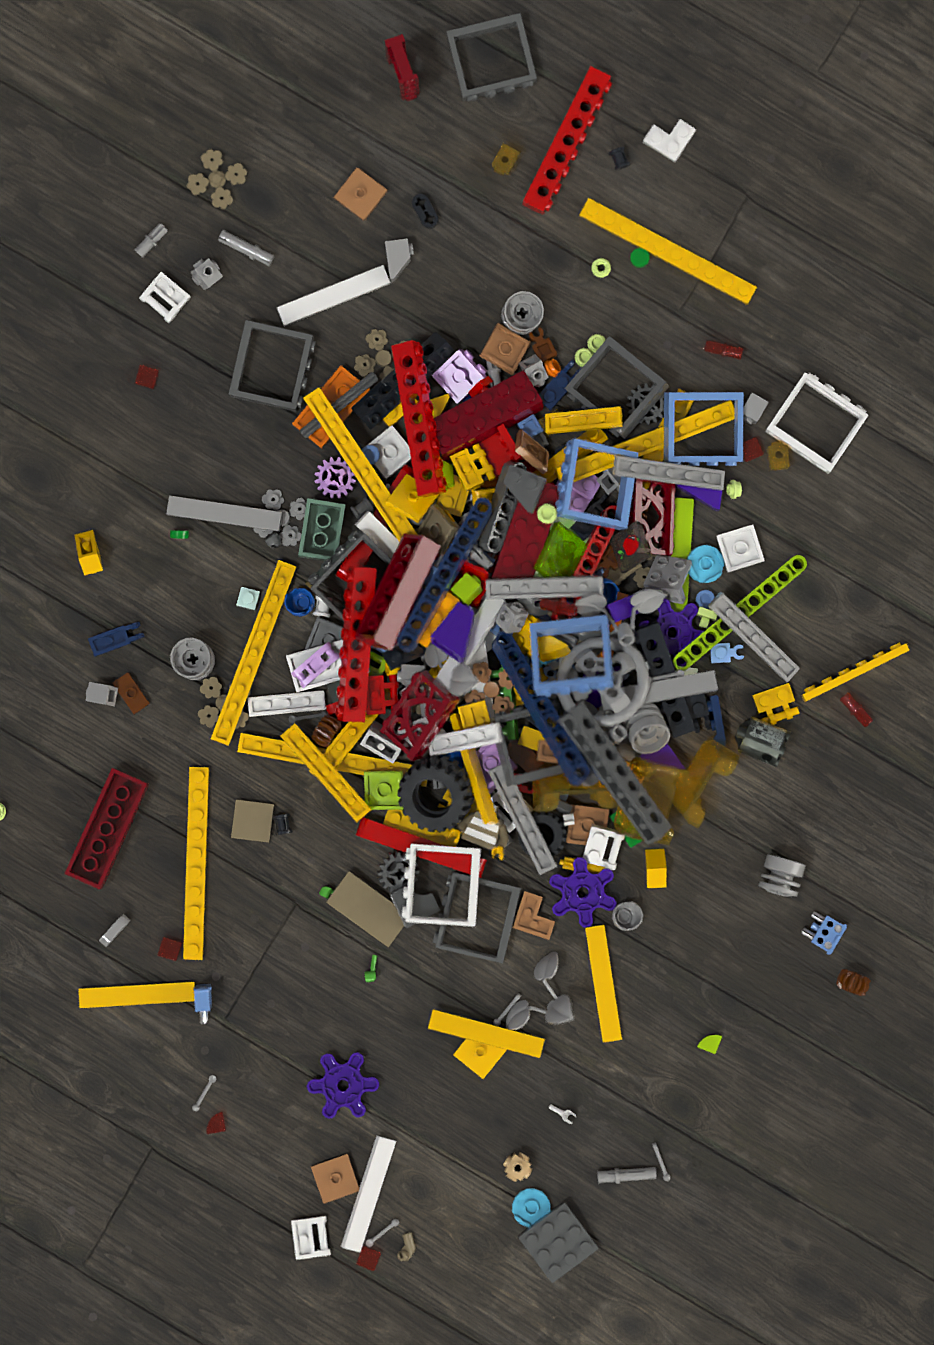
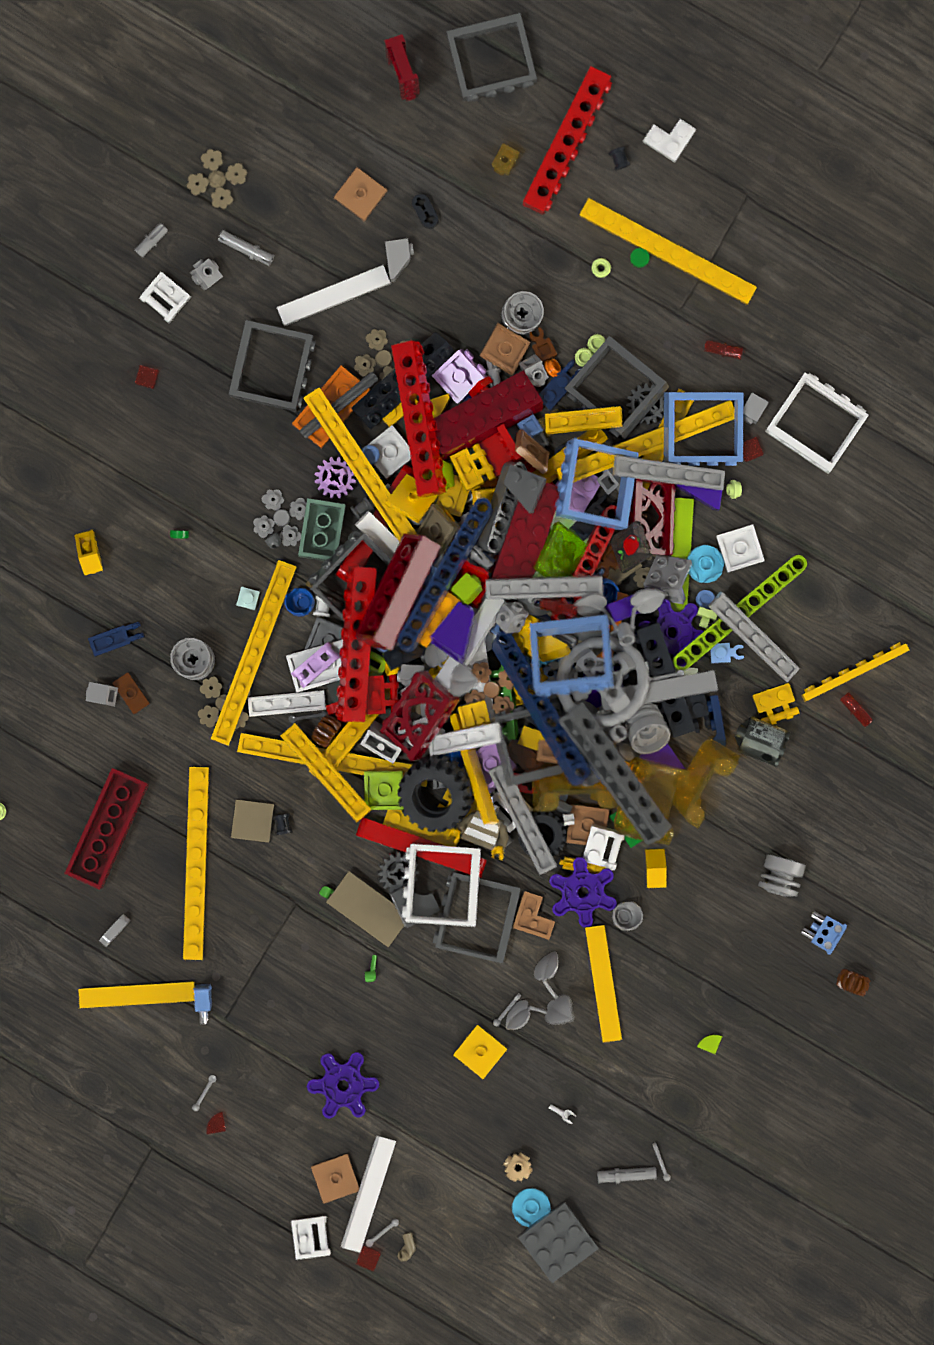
clear red tile [157,937,182,961] -> none
light grey tile [166,496,283,532] -> none
yellow tile [428,1010,545,1058] -> none
yellowish green tile [537,504,557,523] -> none
clear yellow brick [767,442,790,471] -> none

